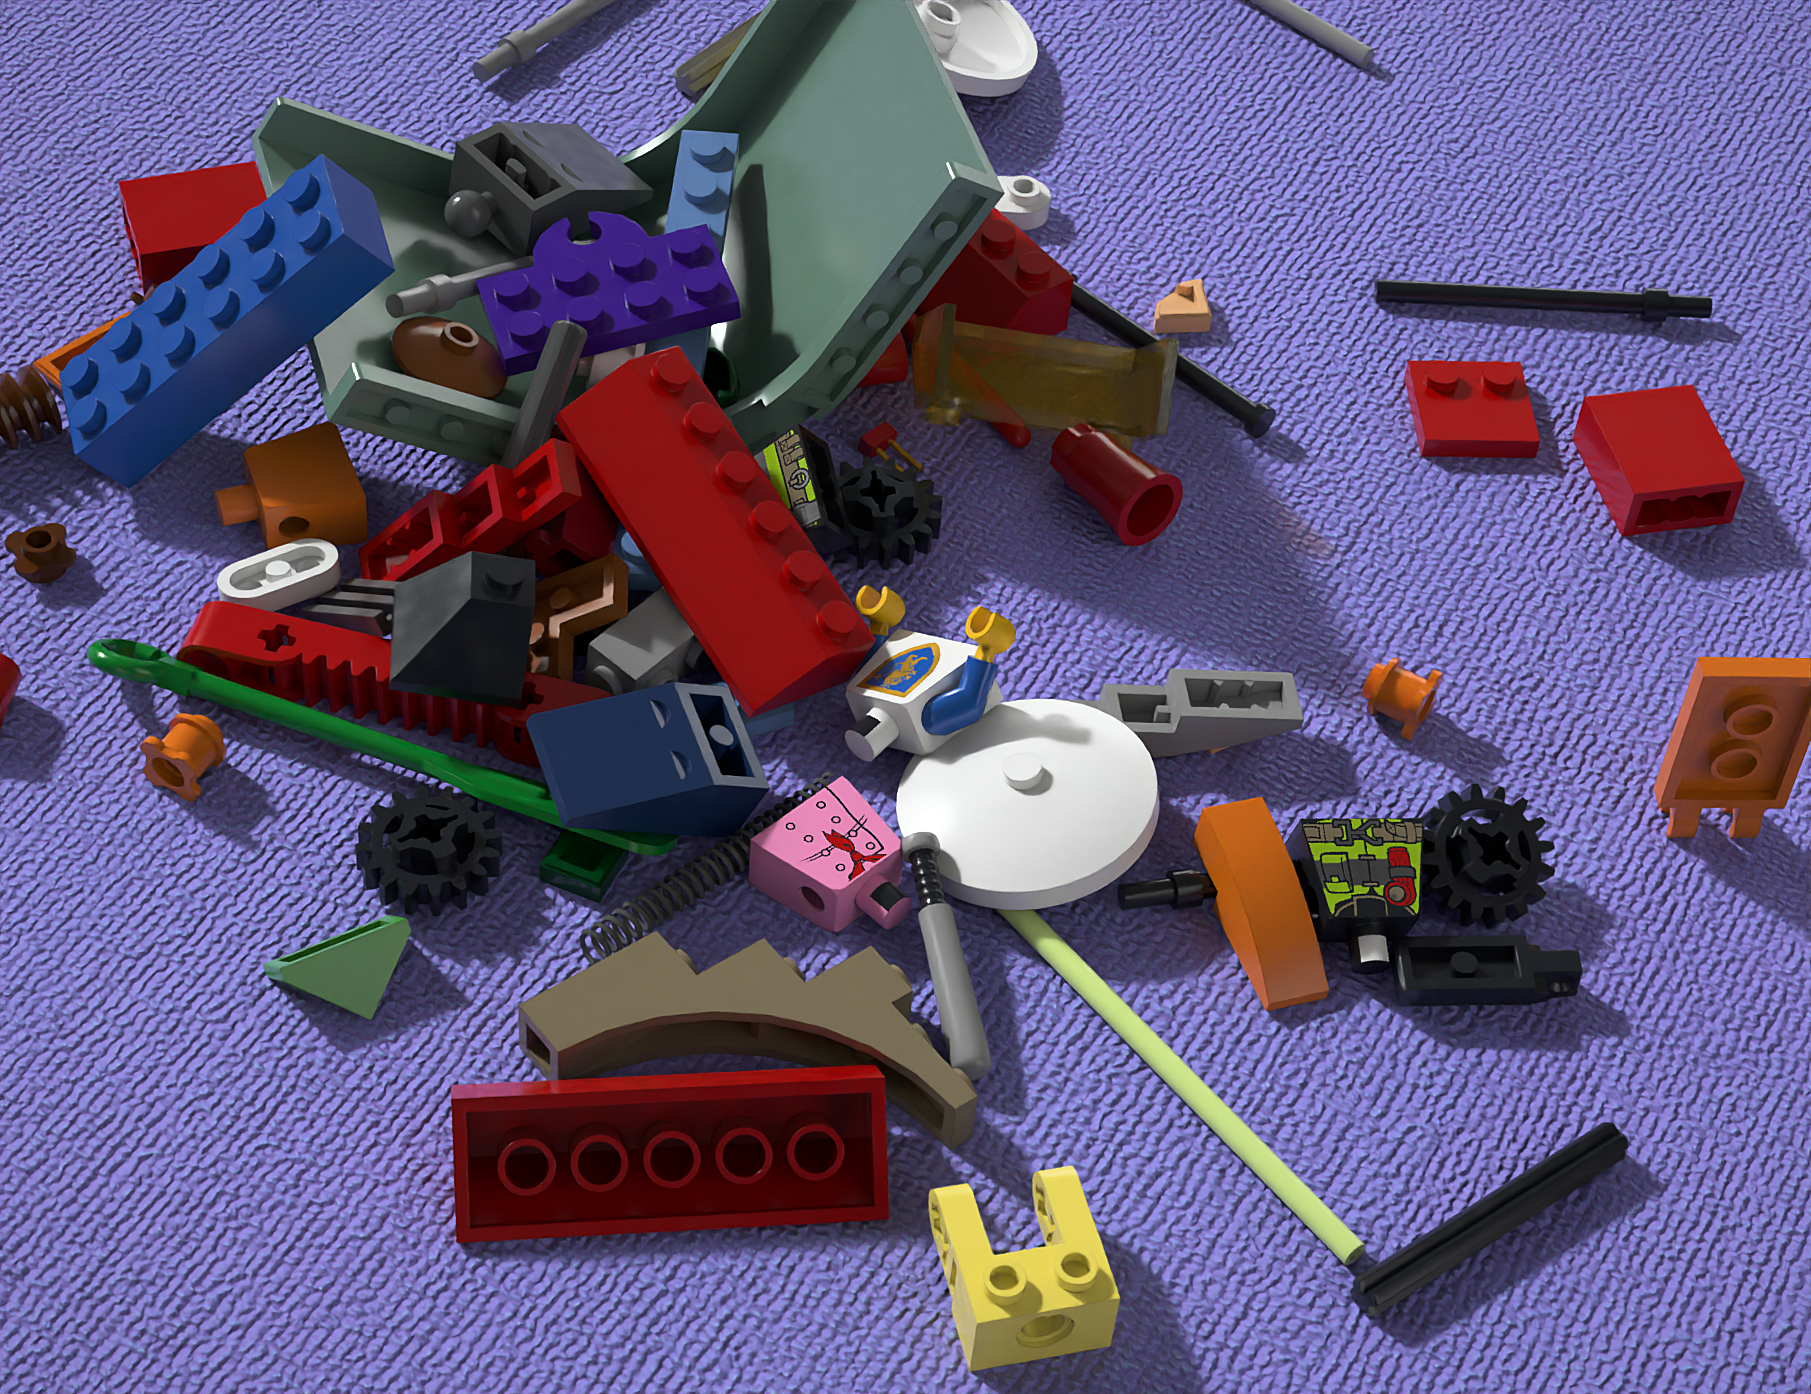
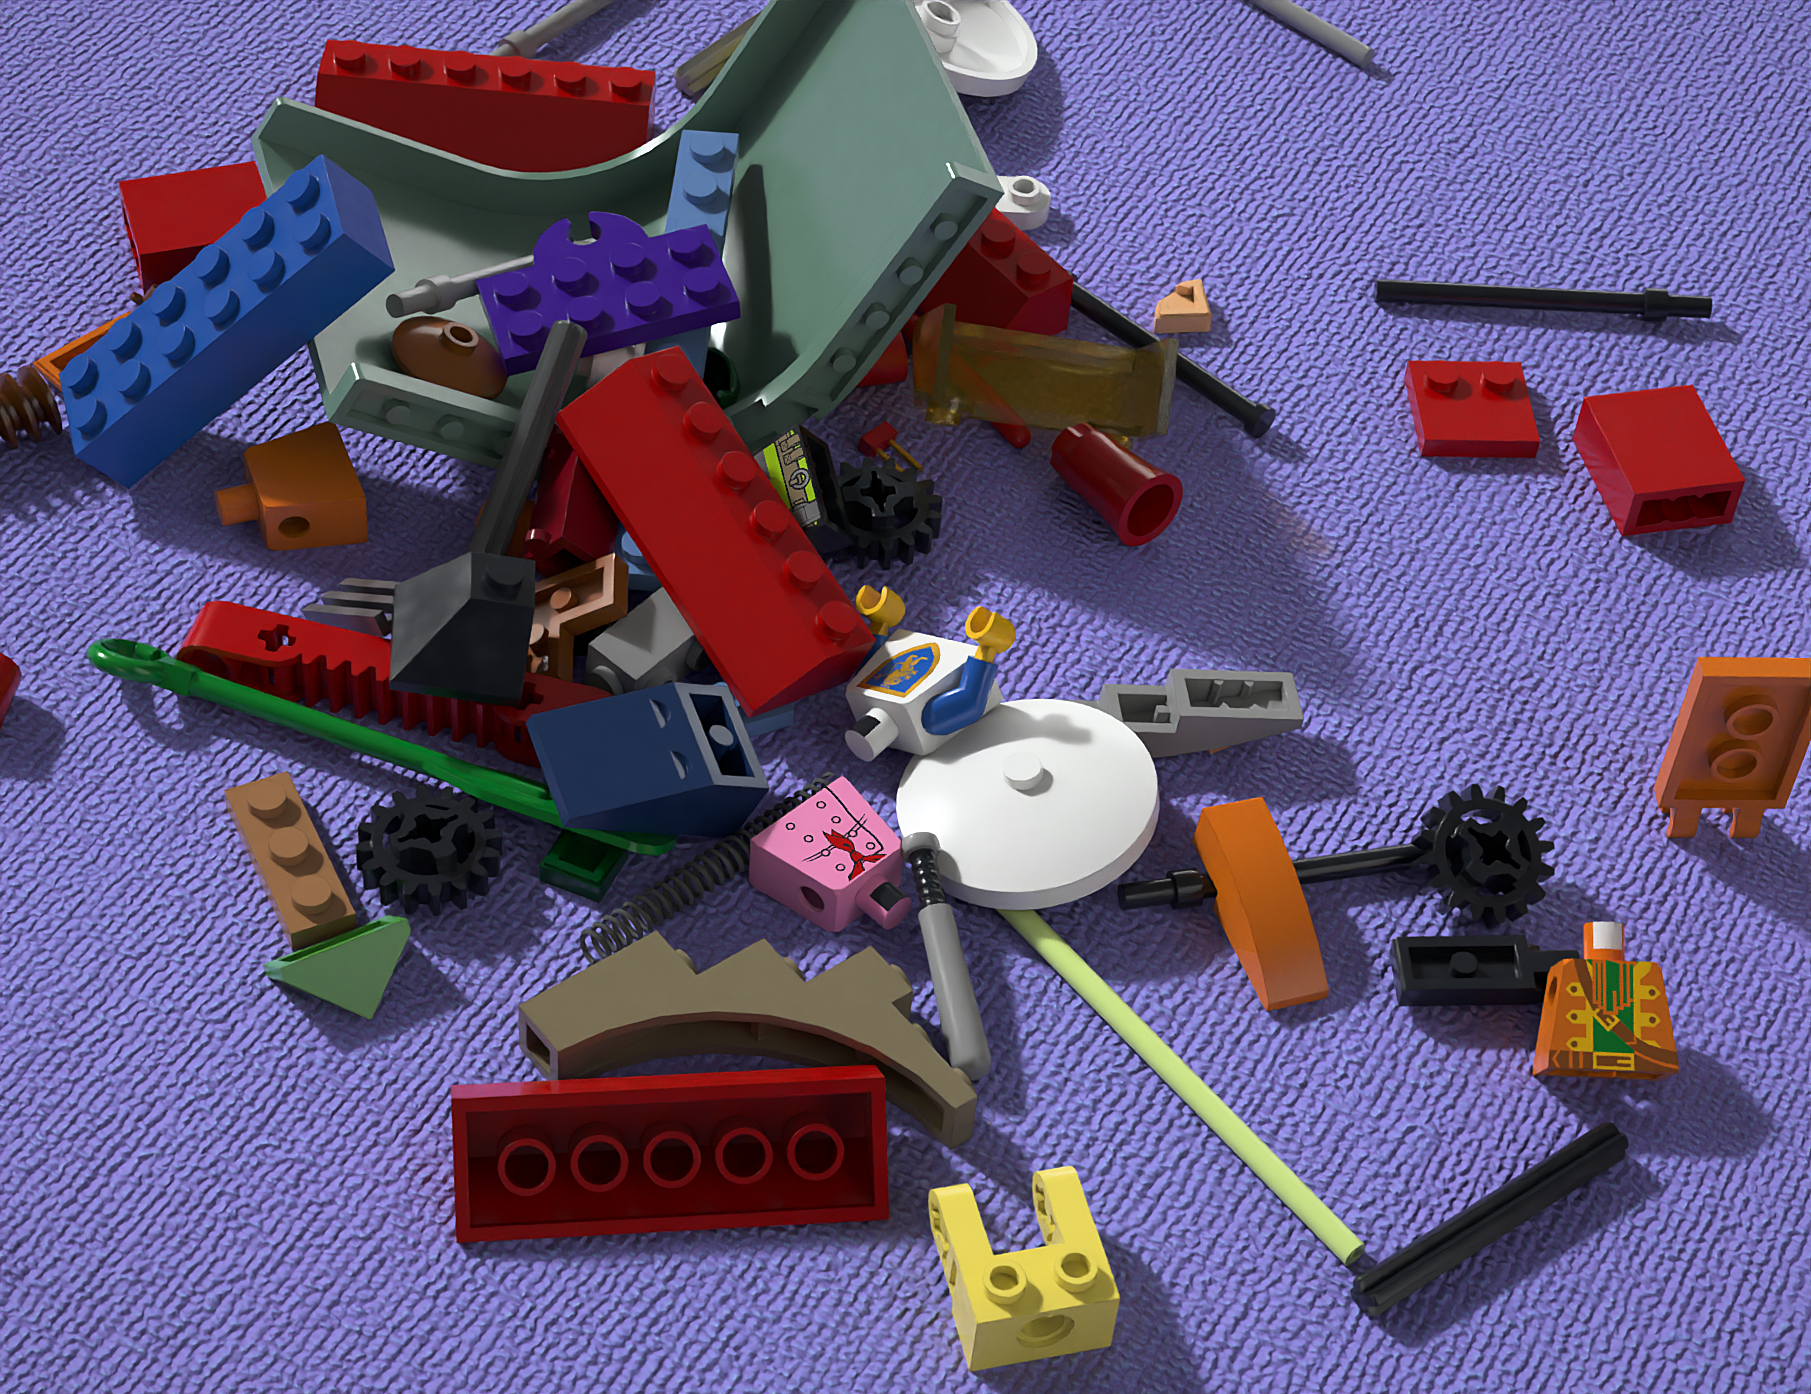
reddish brown plate [5,523,77,584] -> none
orange brick [140,713,227,802] -> none
white plate [217,538,341,612] -> none
red slope [358,438,582,582] -> none
dark grey slope [444,122,654,258] -> none
torso [1285,818,1424,975] -> none
orange brick [1361,657,1444,741] -> none
none -> medium nougat plate [224,771,357,951]
none -> red slope [314,39,656,173]
none -> torso [1533,922,1679,1081]

